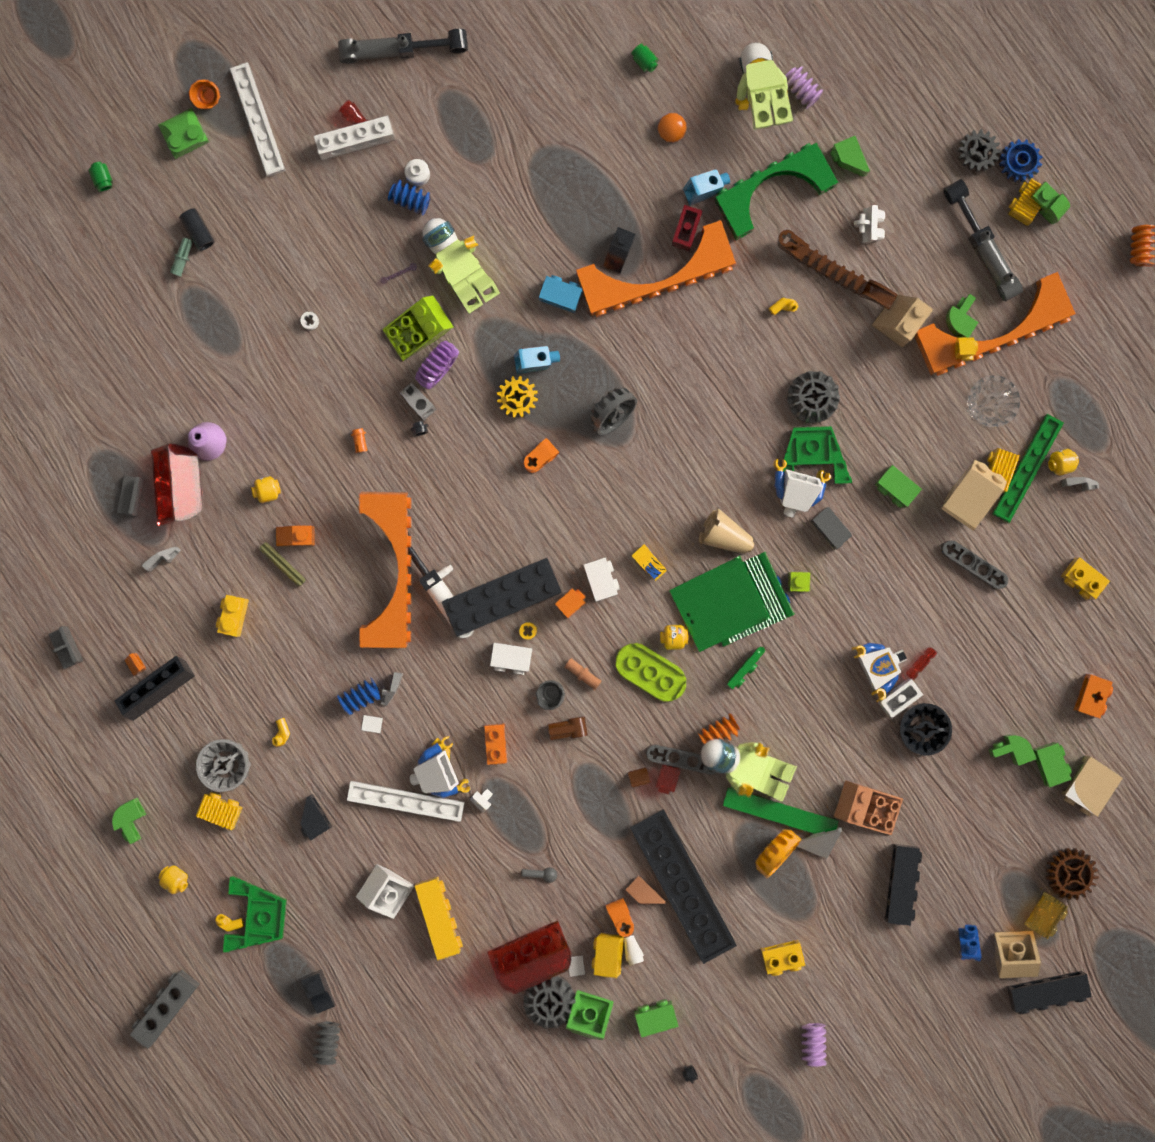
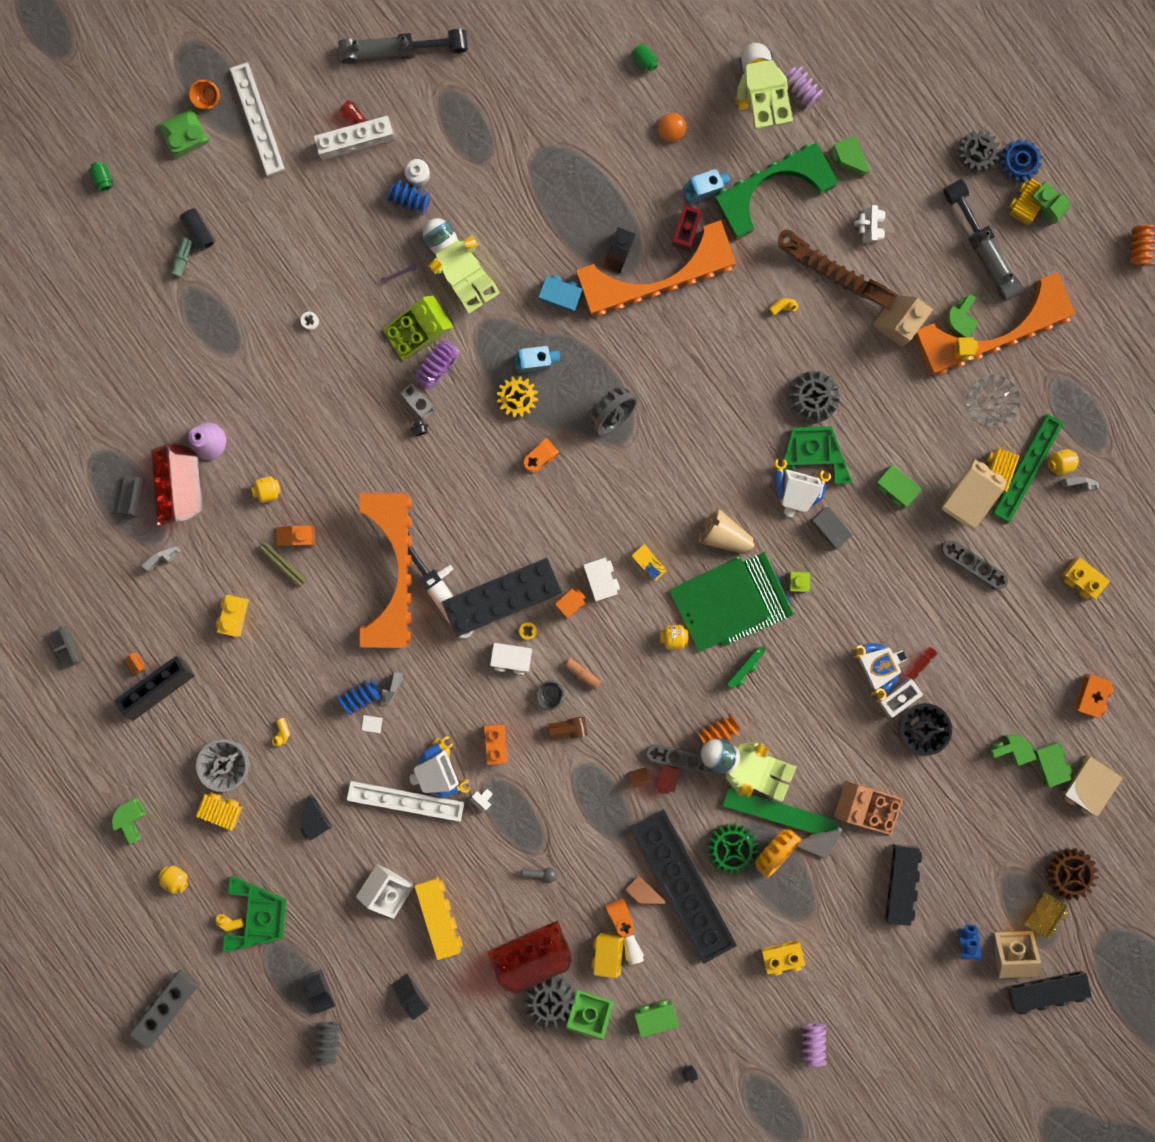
orange pin [351,428,368,453] -> none
white sticker [567,955,585,977] -> none
lime tile [616,643,686,701] -> none
none -> black slope [392,973,430,1021]
none -> green gear [706,823,759,876]

